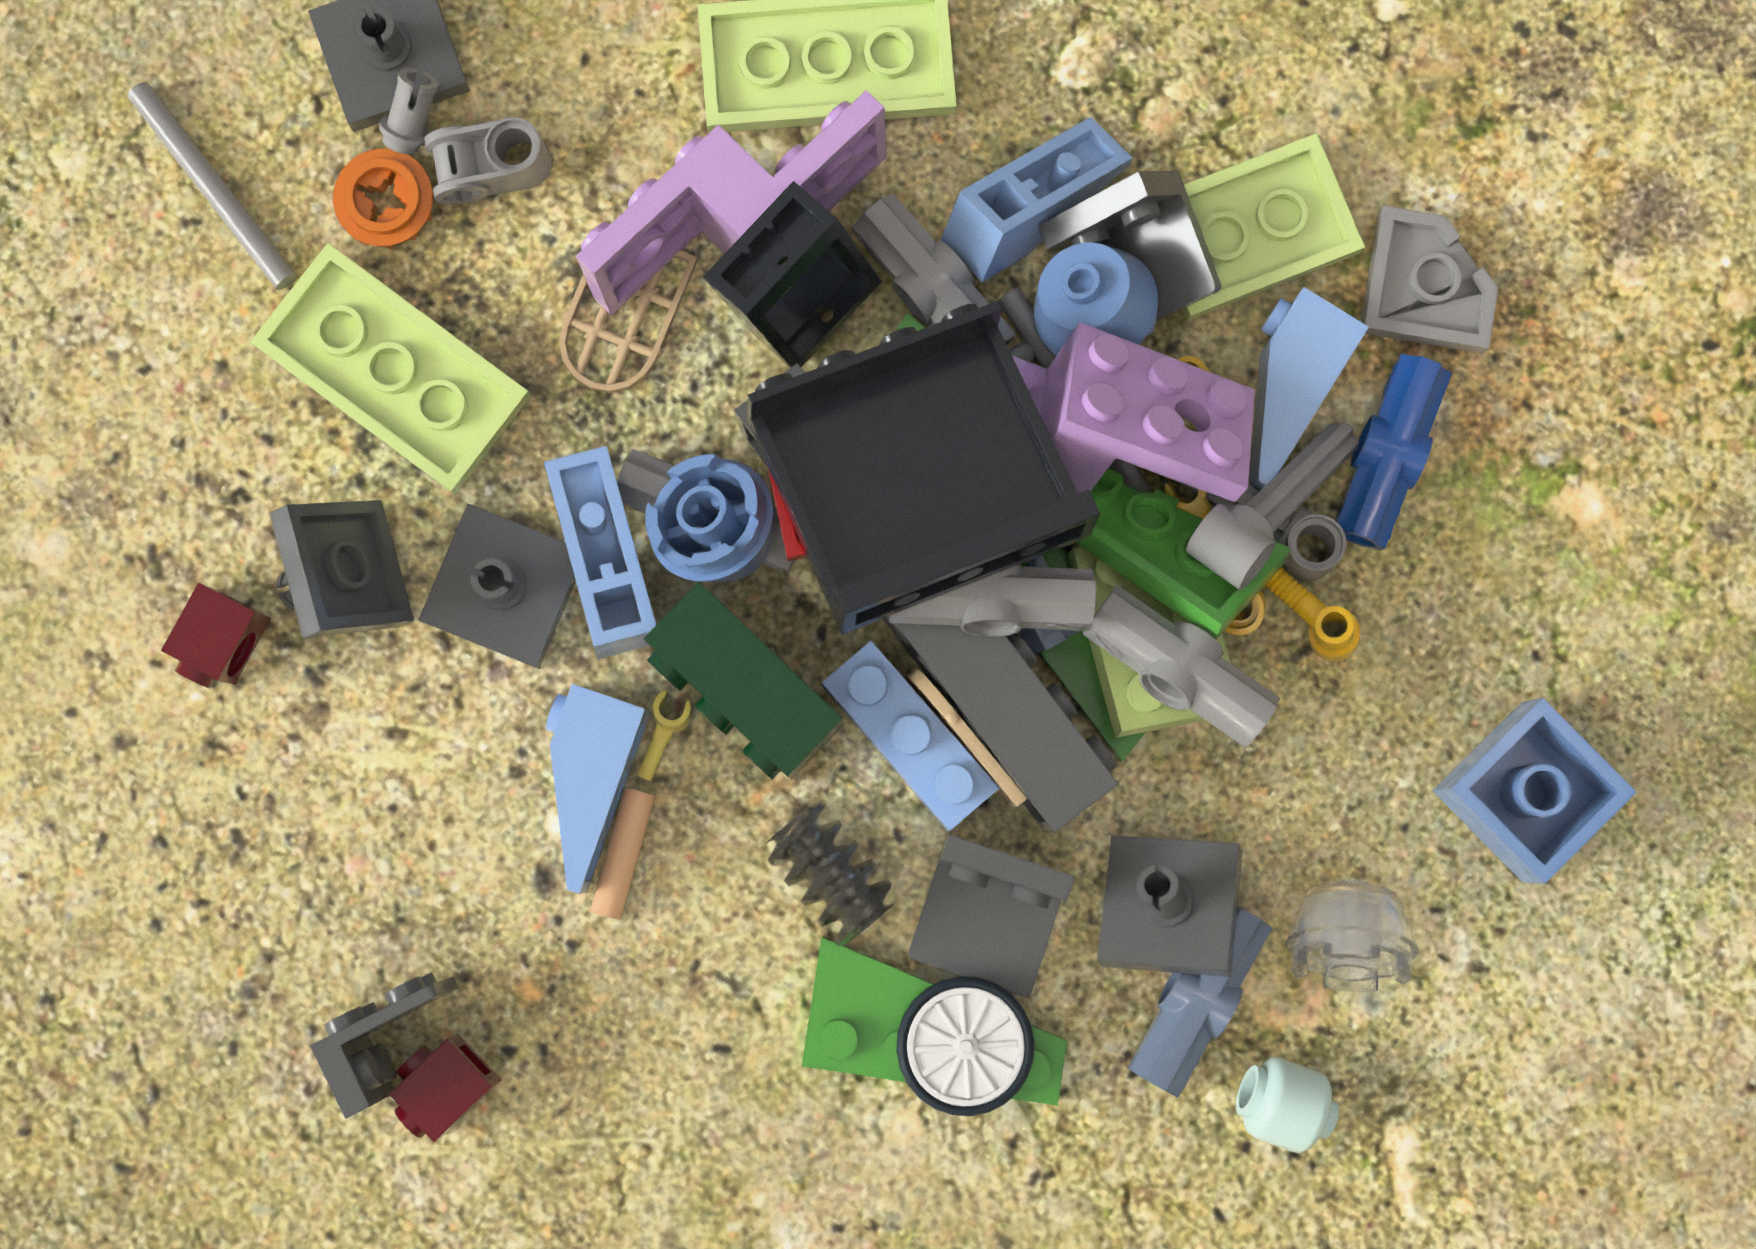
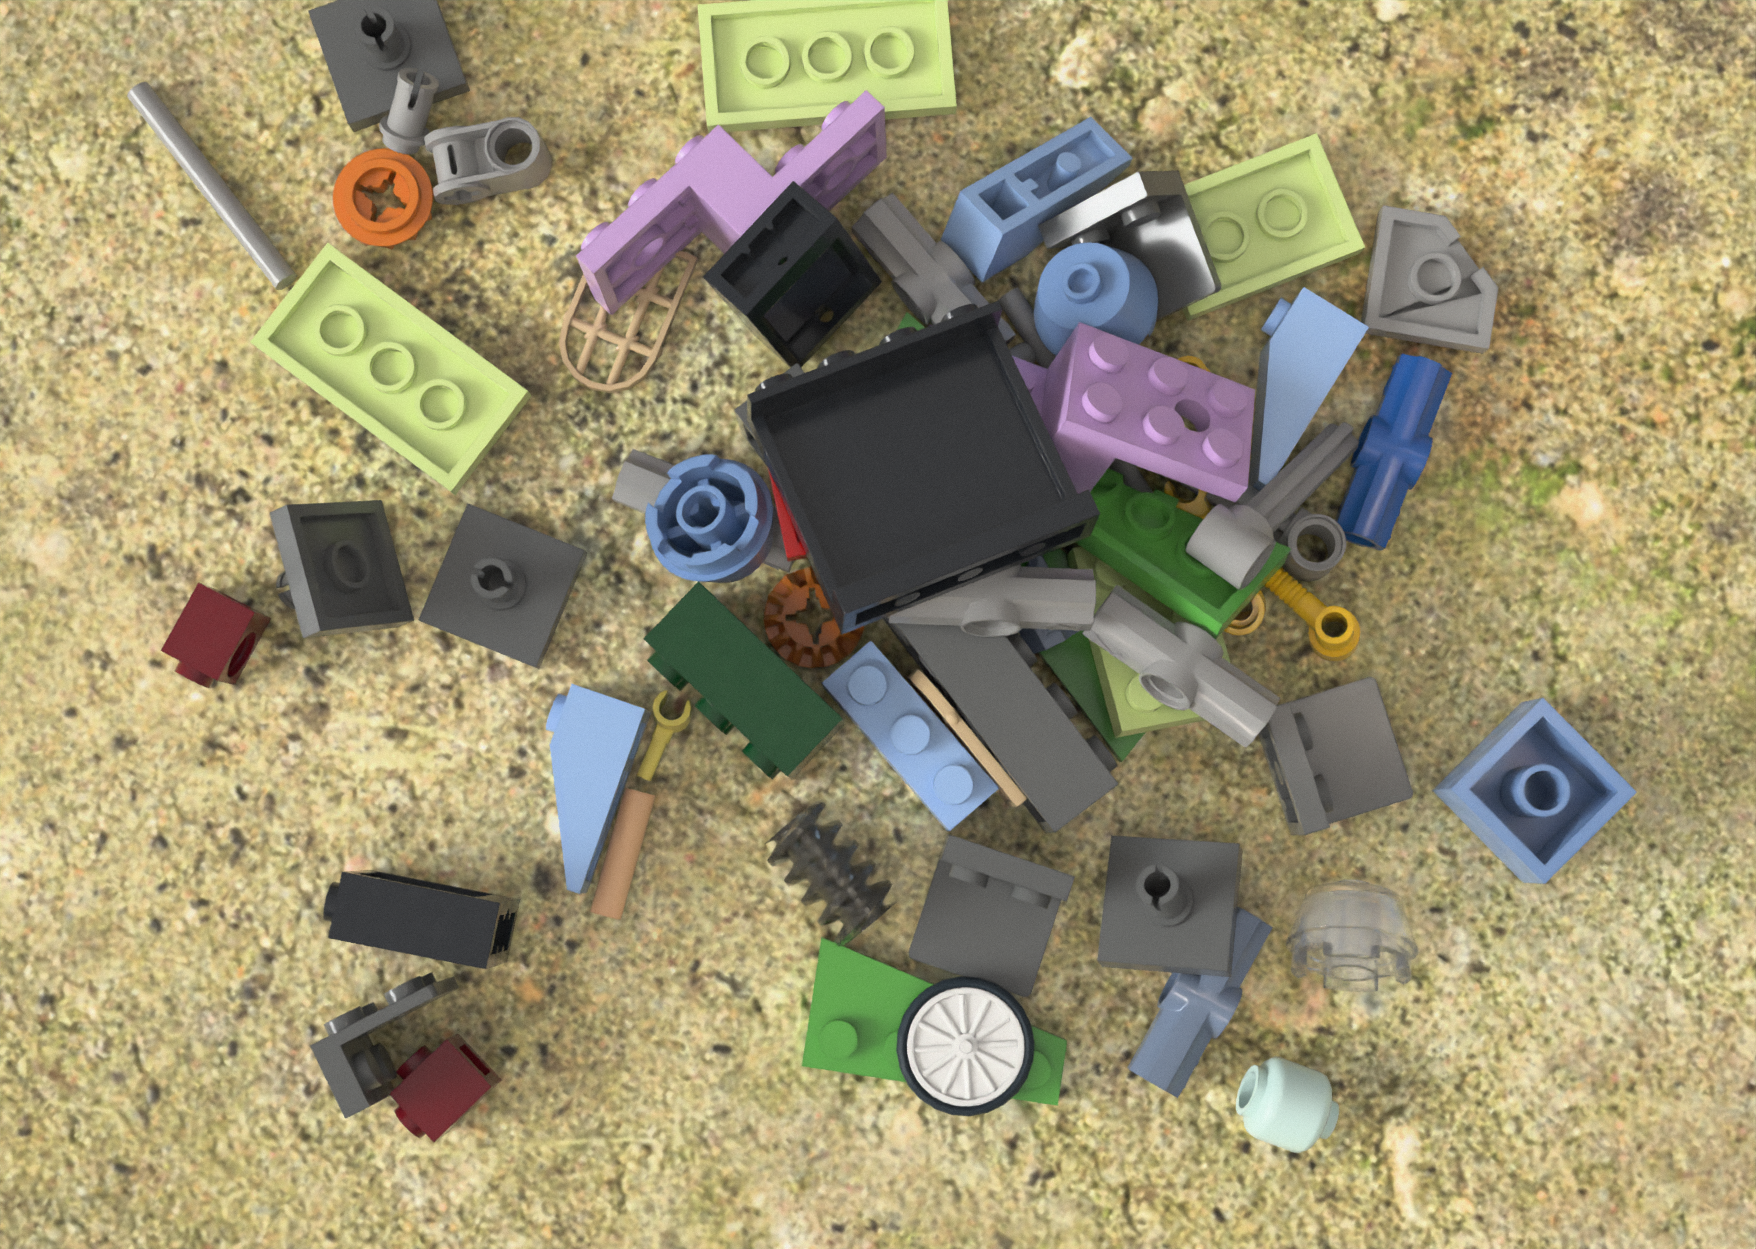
light blue slope [544,446,656,660] -> none
none -> black window [323,870,520,969]
none -> orange gear [763,566,864,668]
none -> dark grey bracket [1258,677,1413,835]

